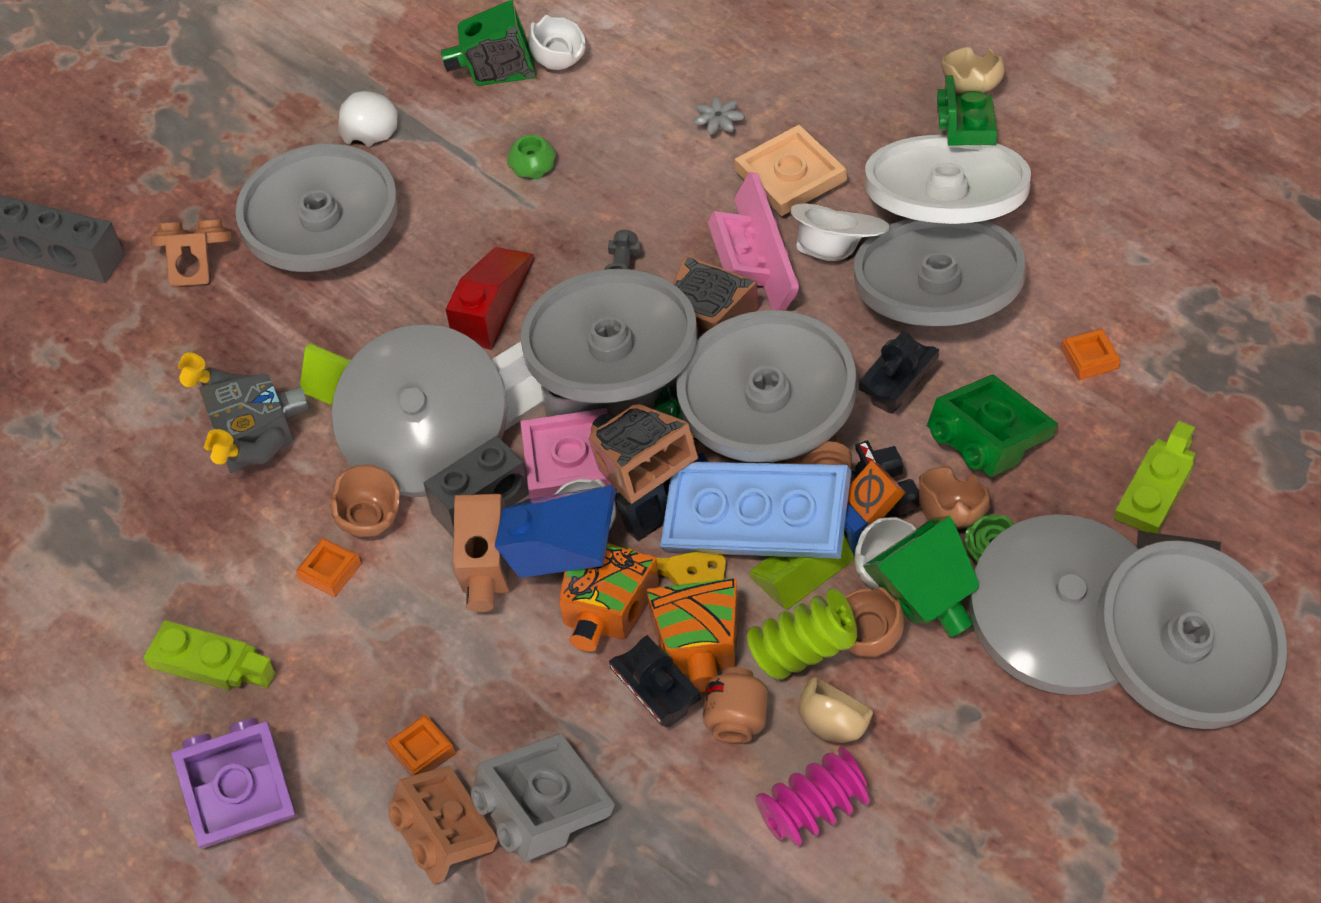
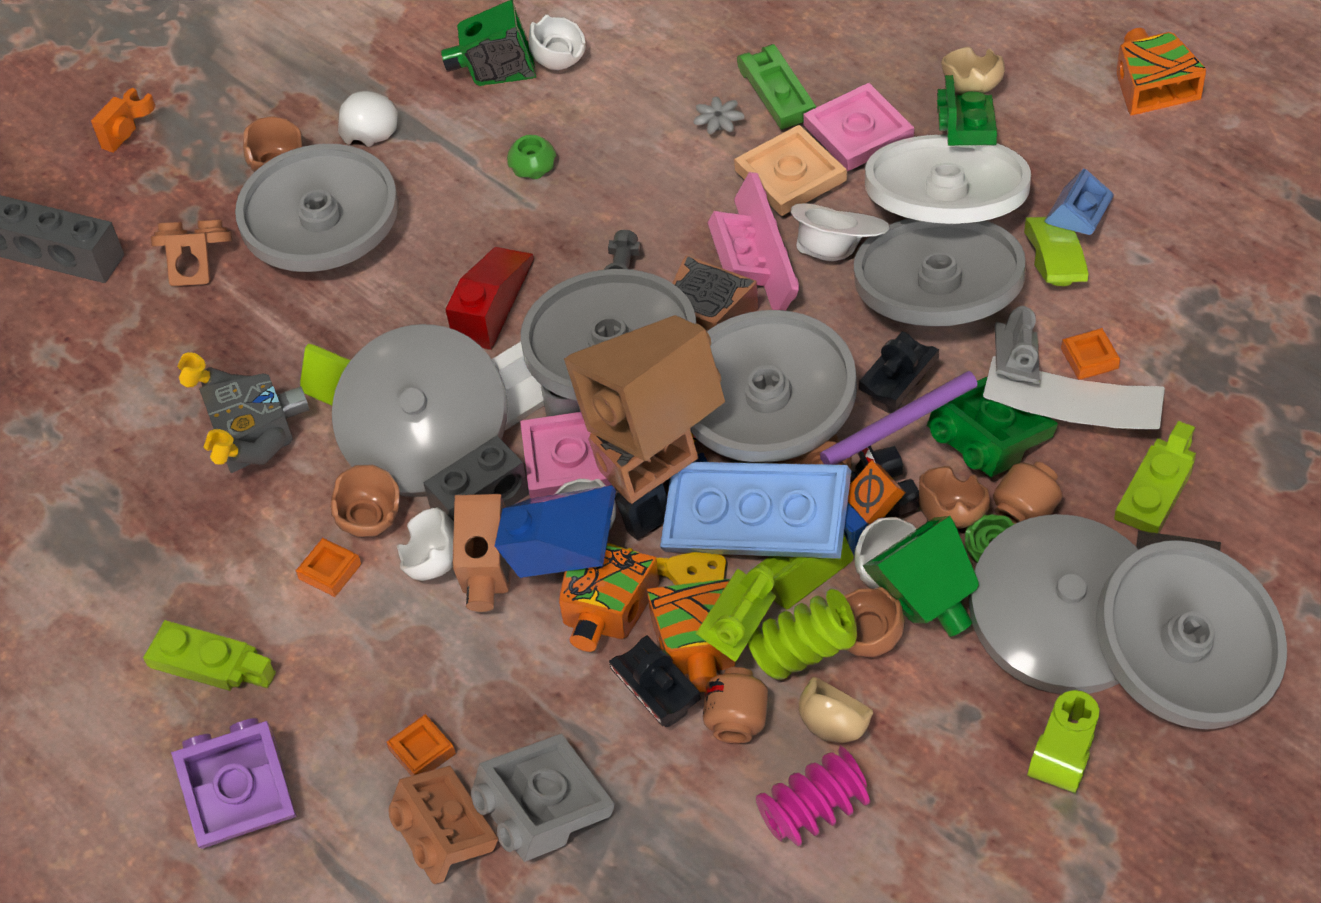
none -> orange plate [91,88,156,153]
none -> nougat hair [243,116,303,172]
none -> white hair [397,507,454,581]
none -> medium nougat slope [564,315,725,461]
none -> lime hinge [696,565,776,662]
none -> bright green plate [737,44,816,130]
none -> bright pink plate [803,83,914,171]
none -> medium lavender bar [820,371,977,465]
none -> white sticker [983,356,1165,429]
none -> nougat head [993,462,1063,524]
none -> light grey hinge [995,306,1040,384]
none -> lime slope [1024,217,1089,286]
none -> lime piece [1027,690,1099,794]
none -> medium blue slope [1044,168,1114,235]
none -> orange torso [1117,28,1206,116]

